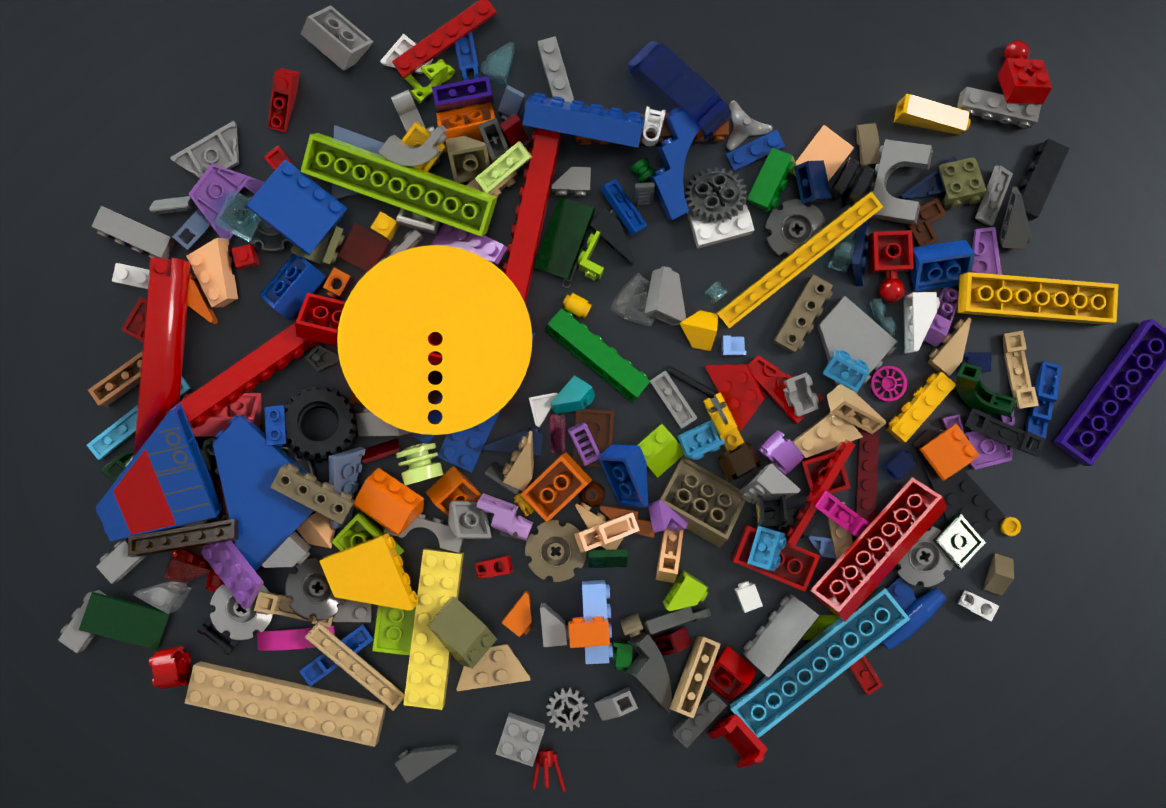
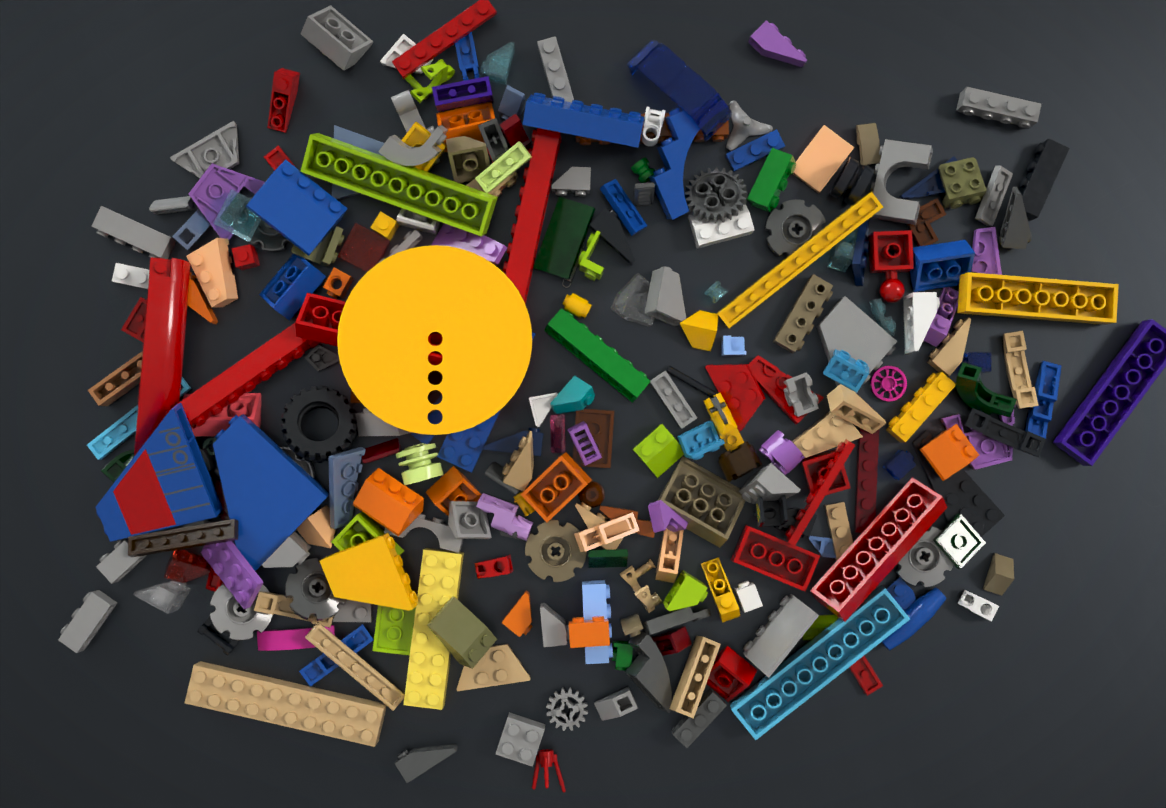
dark green tile [79,592,170,650] -> none
red brick [149,646,192,689] -> none
blue hinge [265,405,286,447] -> none
dark tan brick [270,463,355,525] -> none
blue slope [598,444,648,508] -> none
red panel [707,714,768,768] -> none
dark azure bracket [747,526,786,571] -> none
dark blue brick [794,160,832,204] -> none
dark pink slope [815,491,871,538] -> none
slope [894,94,971,135] -> none
red brick [998,40,1052,105] -> none
yellow tile [1000,517,1021,536] -> none
none -> tan piece [620,559,662,613]
none -> yellow slope [701,557,740,623]
none -> medium lavender slope [748,20,807,67]

